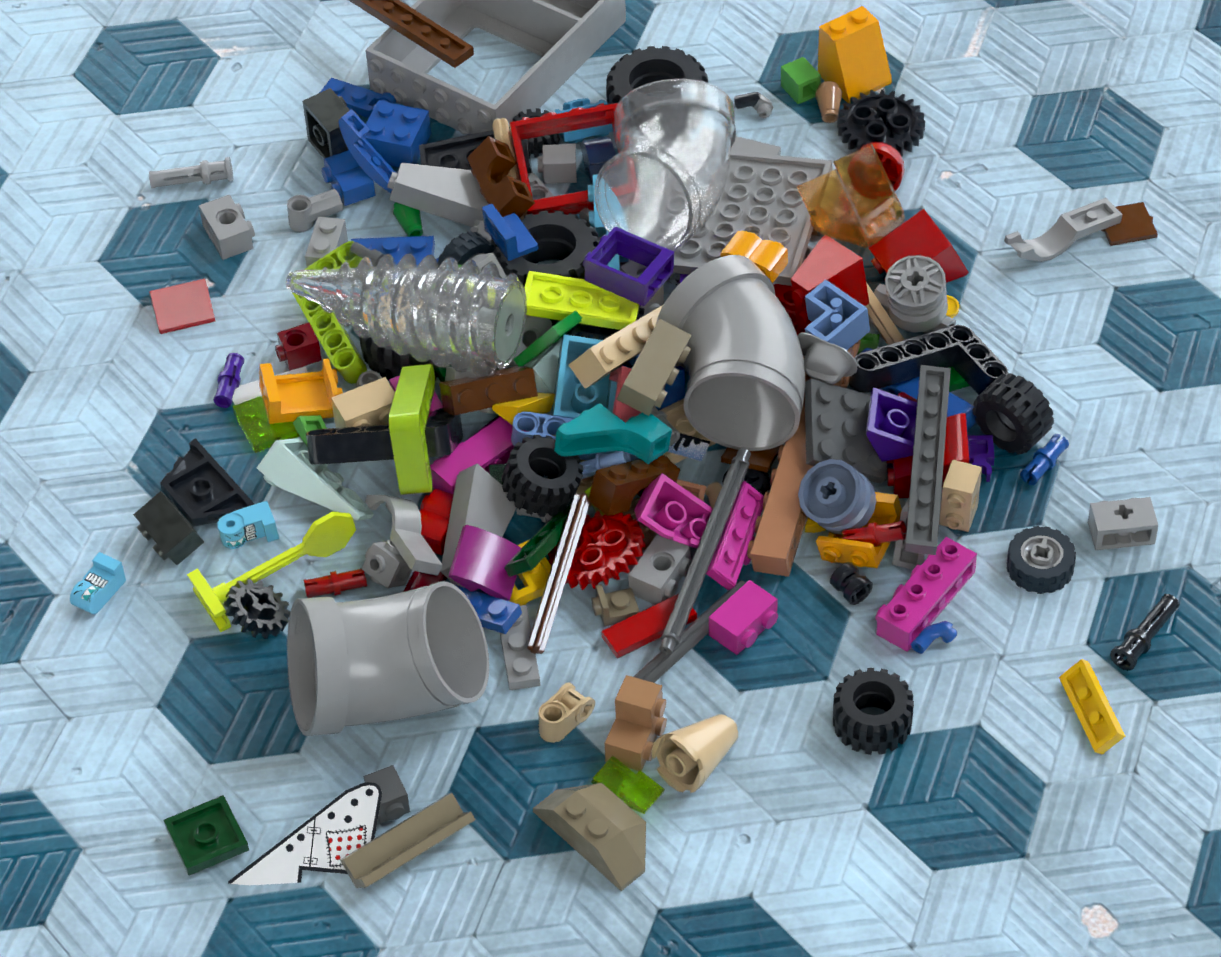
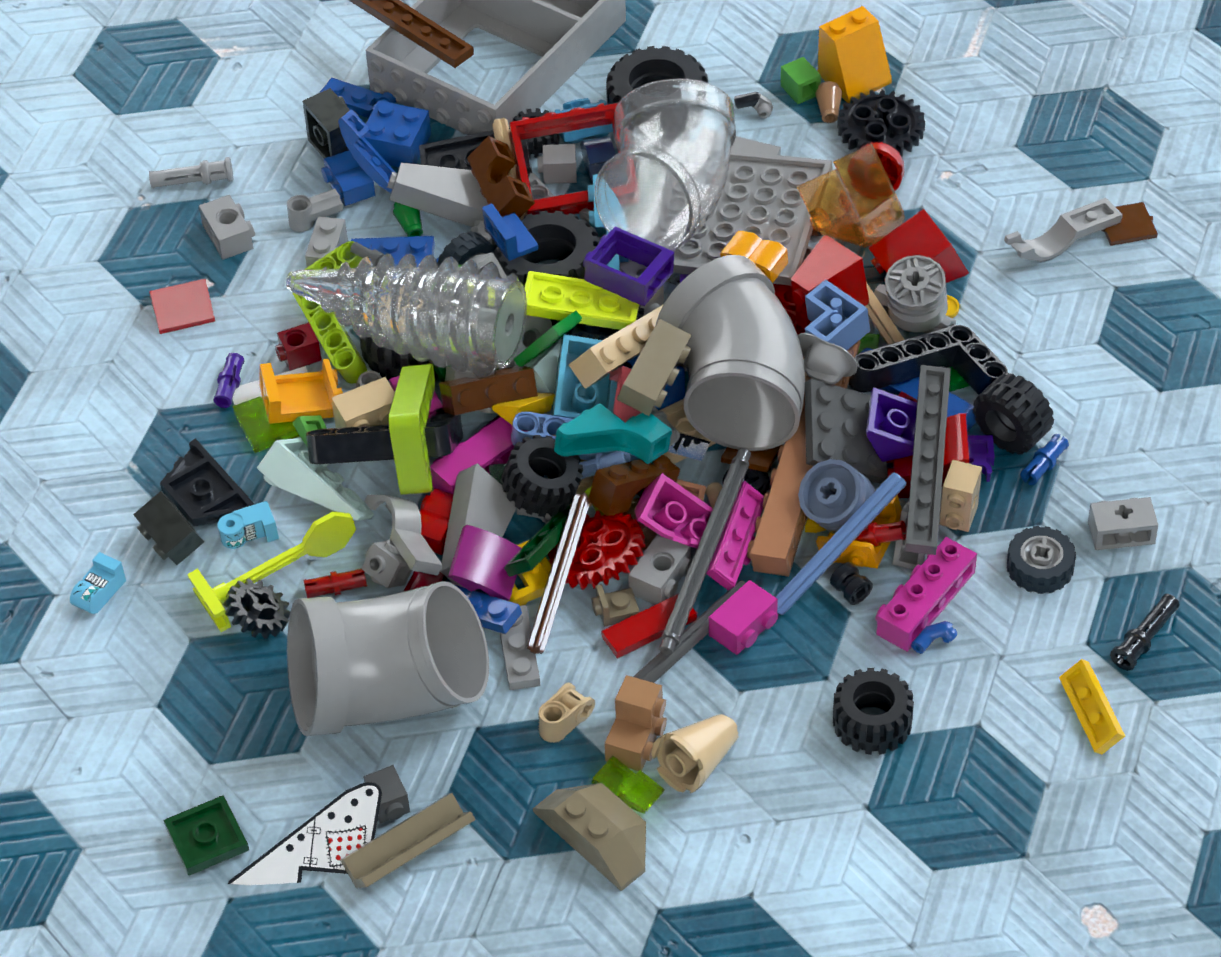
none -> medium blue axle [775,472,906,615]

